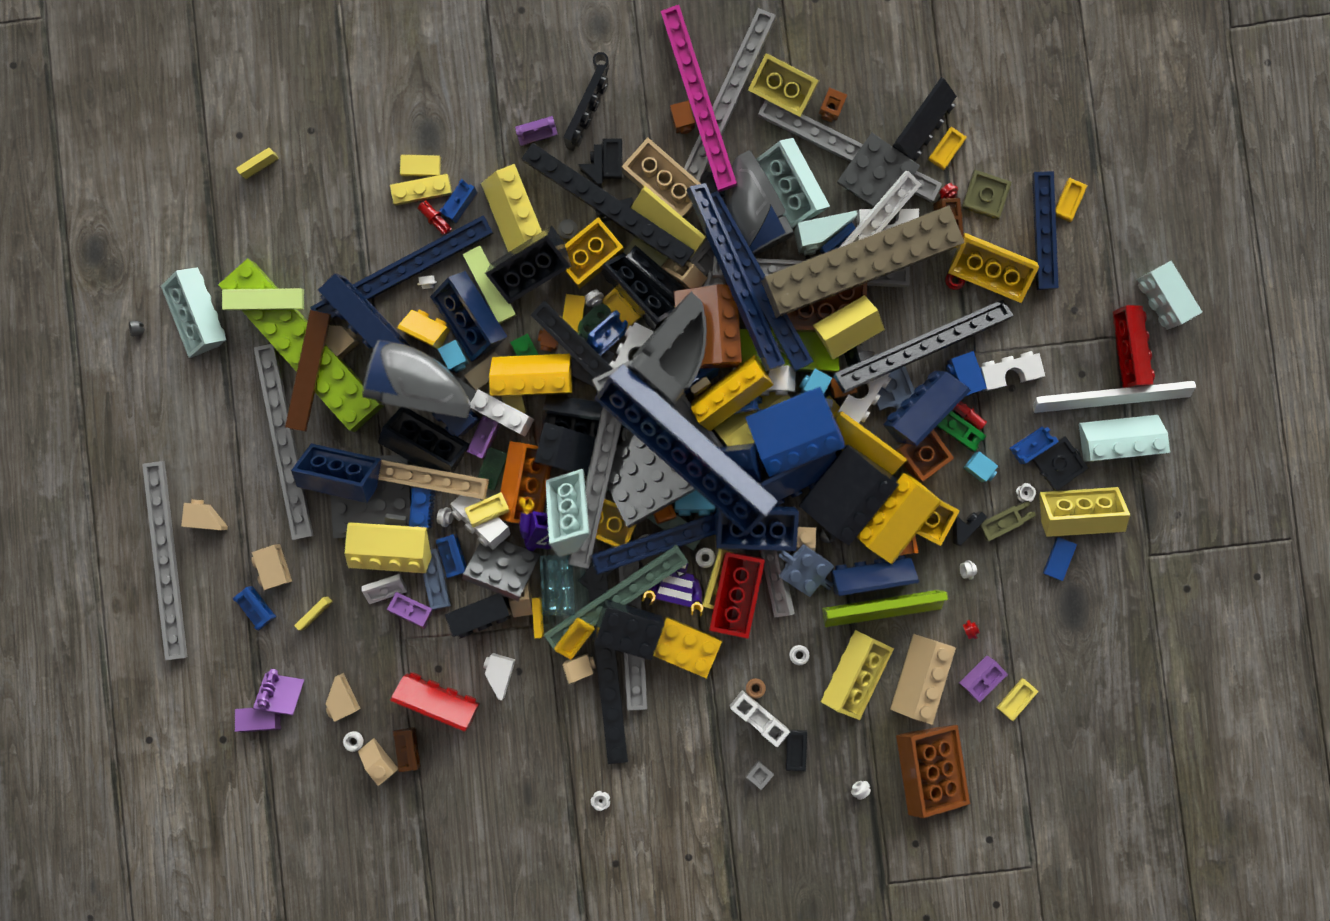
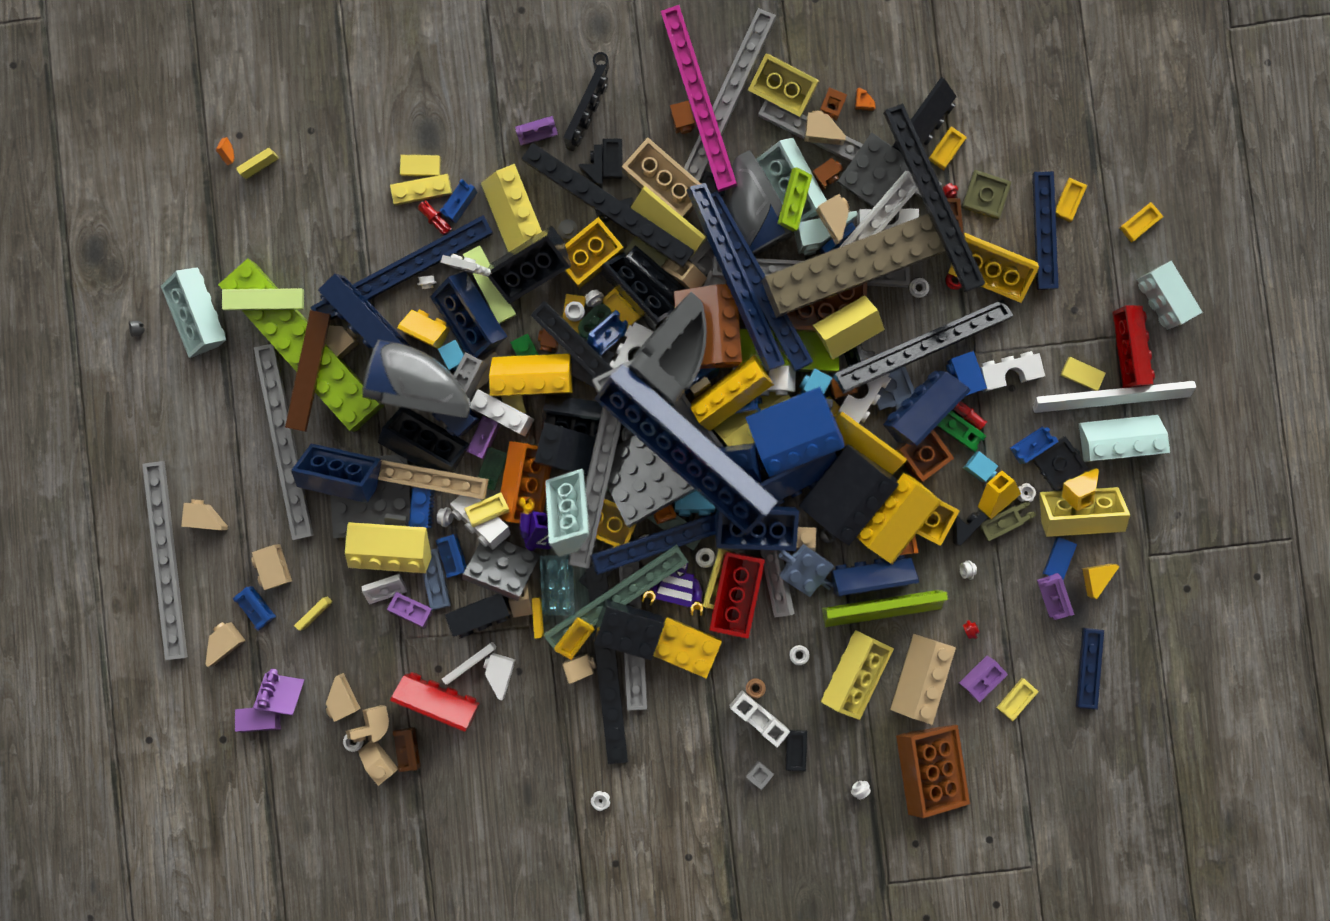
none -> tan slope [205,622,246,667]
none -> orange tile [216,137,234,165]
none -> tan brick [346,705,389,743]
none -> white hinge [441,254,491,276]
none -> white tile [442,642,496,685]
none -> light grey hinge [453,352,488,399]
none -> white plate [565,301,585,321]
none -> lime plate [777,167,812,232]
none -> tan slope [804,111,846,145]
none -> dark orange brick [812,158,843,191]
none -> tan slope [816,194,849,245]
none -> orange tile [855,88,875,111]
none -> black plate [883,104,985,293]
none -> white plate [909,278,929,298]
none -> yellow slope [978,471,1021,519]
none -> medium lavender hinge [1037,573,1074,620]
none -> light yellow tile [1060,357,1106,391]
none -> yellow slope [1062,468,1099,511]
none -> dark blue tile [1076,628,1104,710]
none -> yellow slope [1082,564,1119,599]
none -> yellow tile [1119,202,1164,243]

